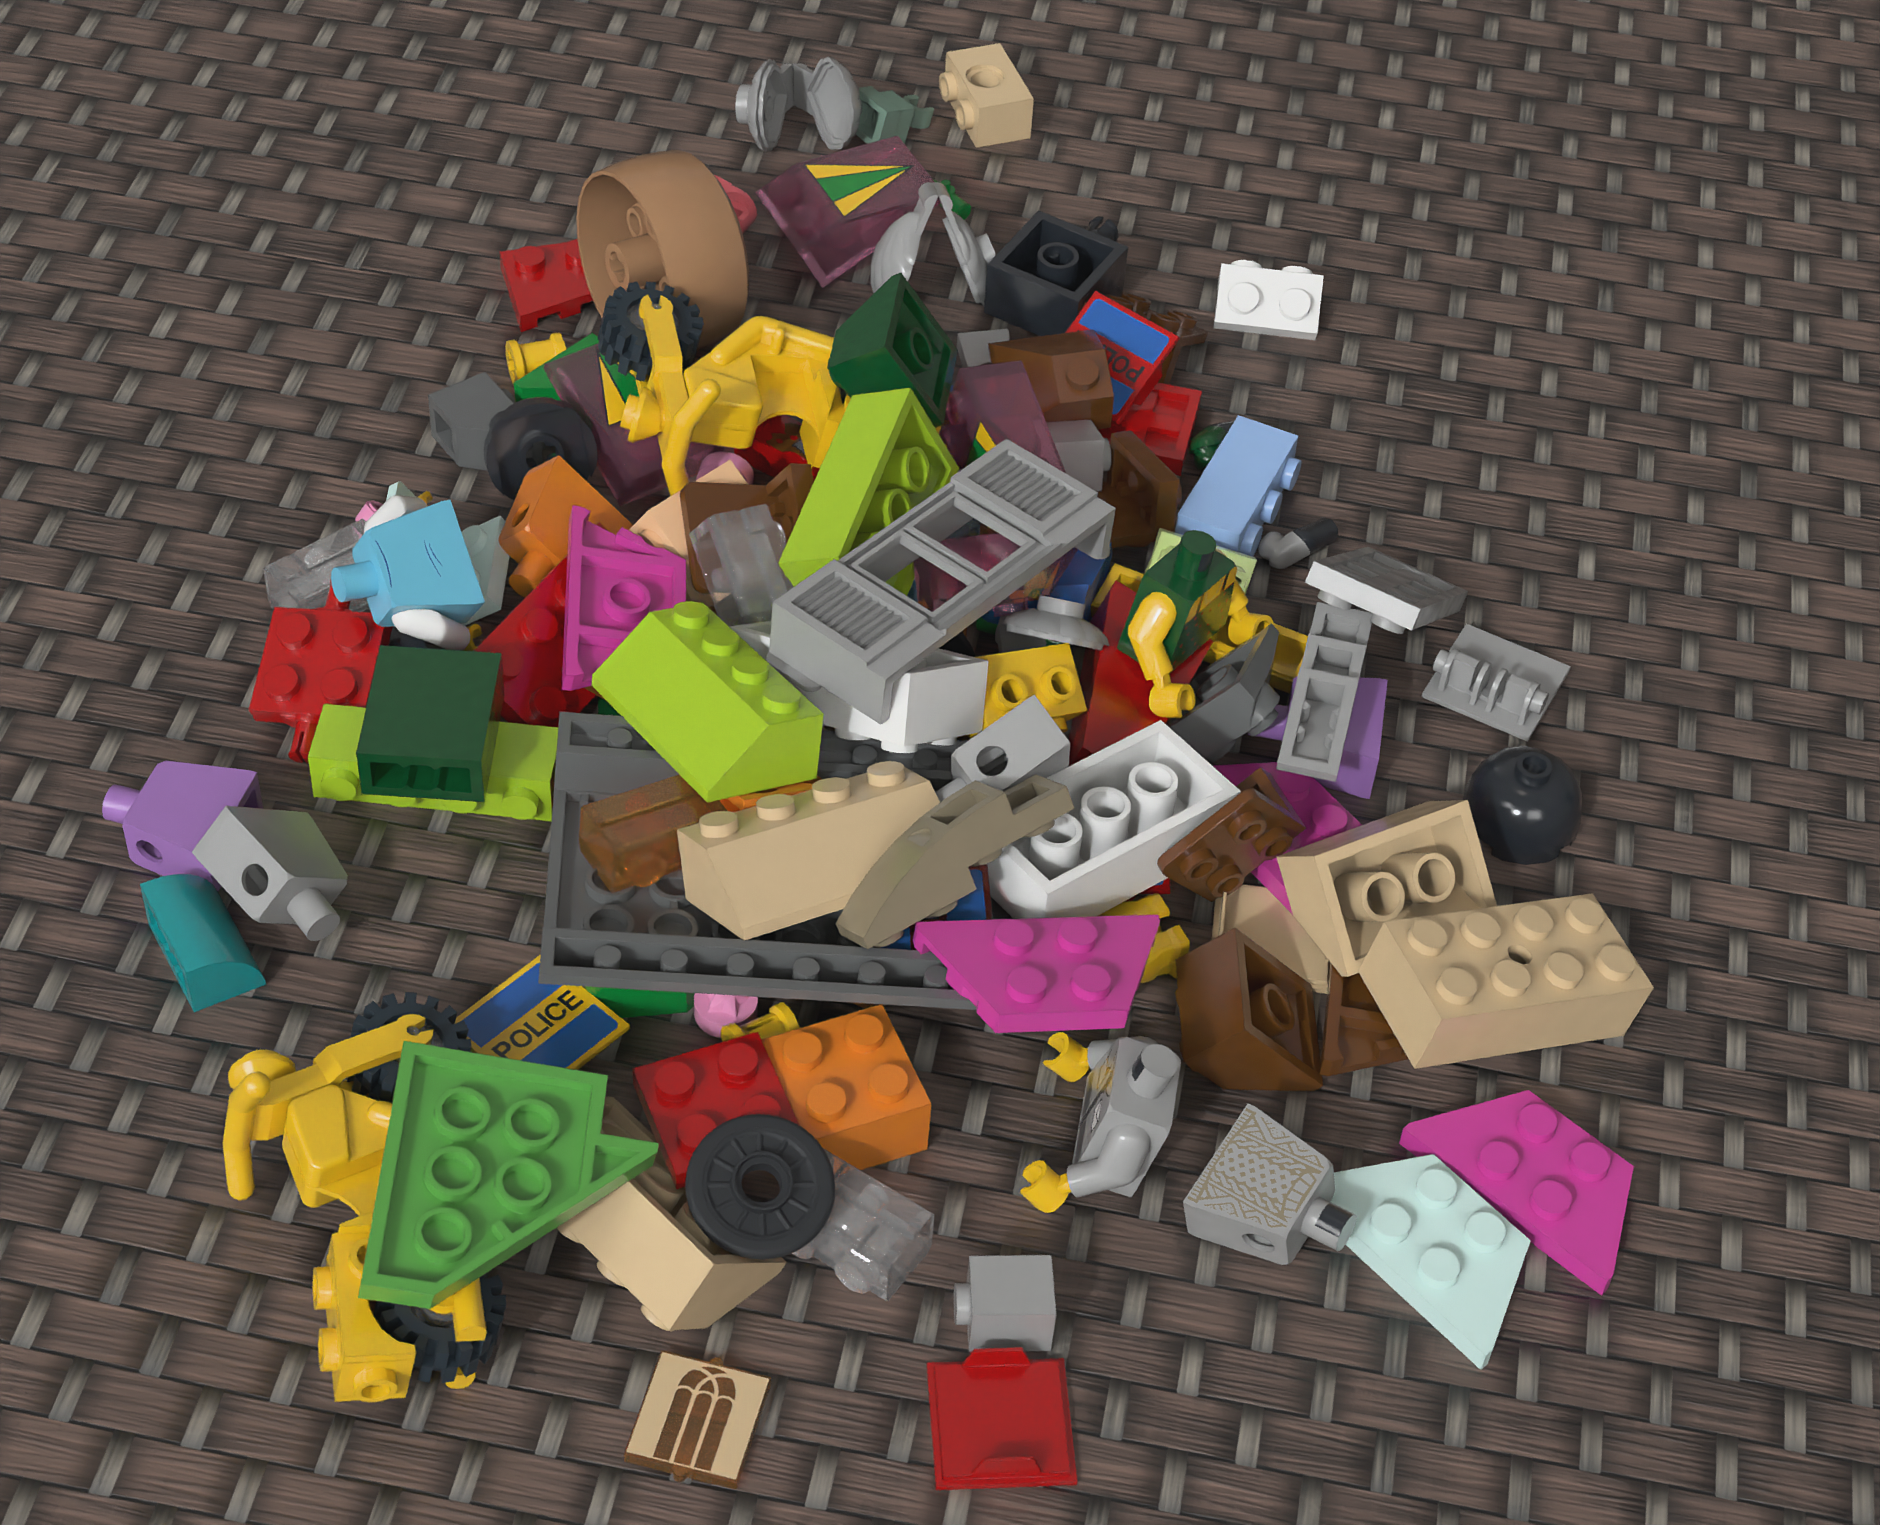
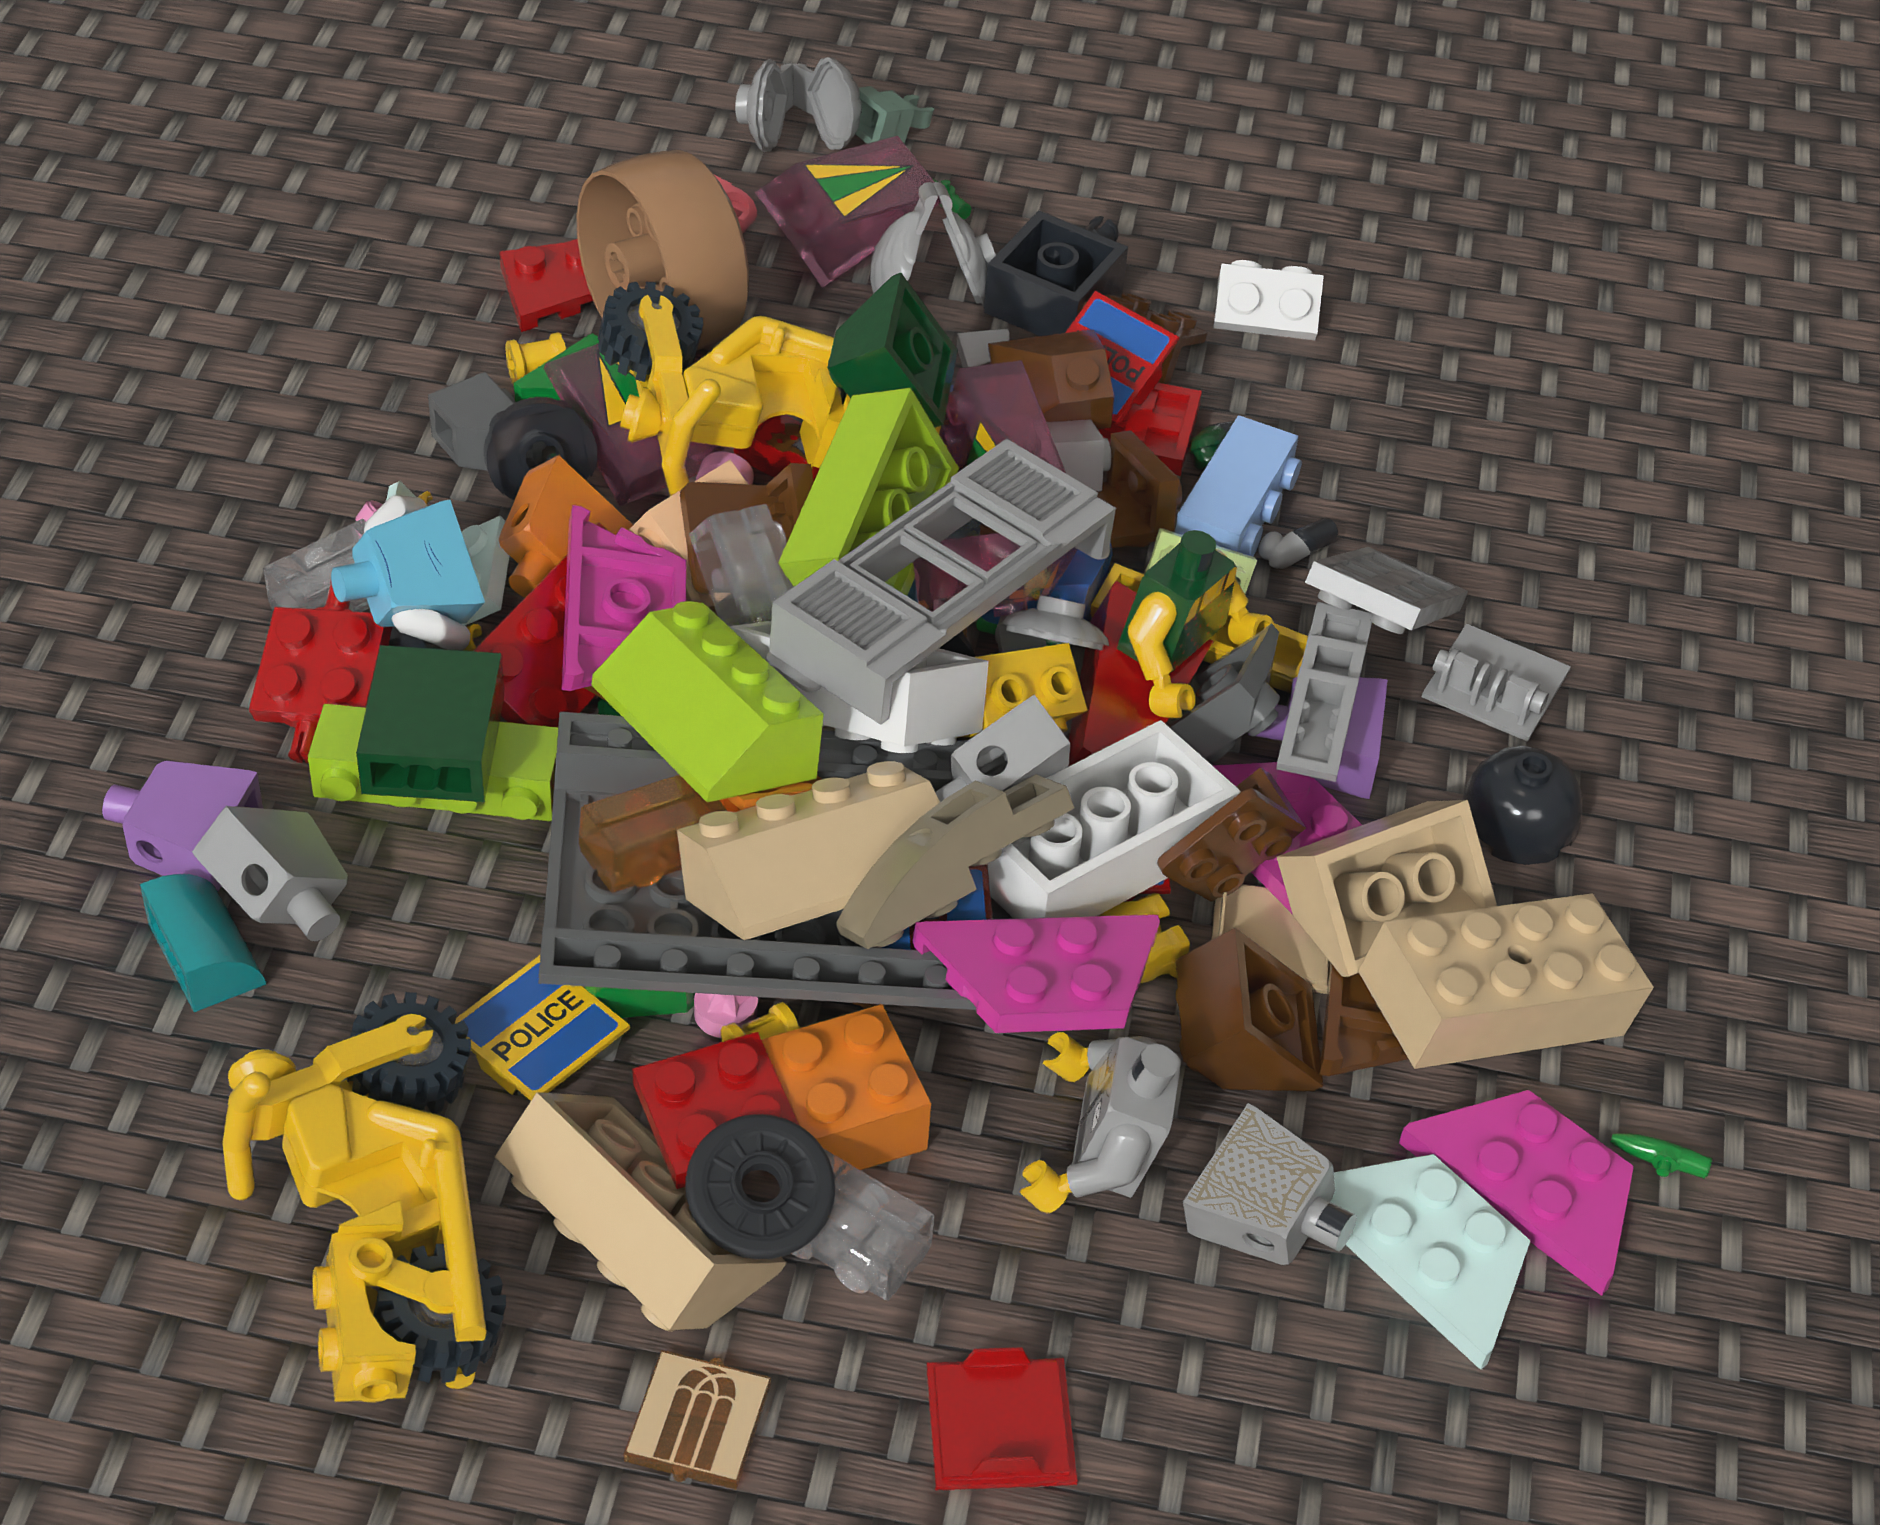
bright green wing [358,1041,659,1309] -> none
tan brick [939,43,1034,148] -> none
light grey brick [954,1255,1056,1352] -> none
none -> green helmet [1610,1133,1712,1179]

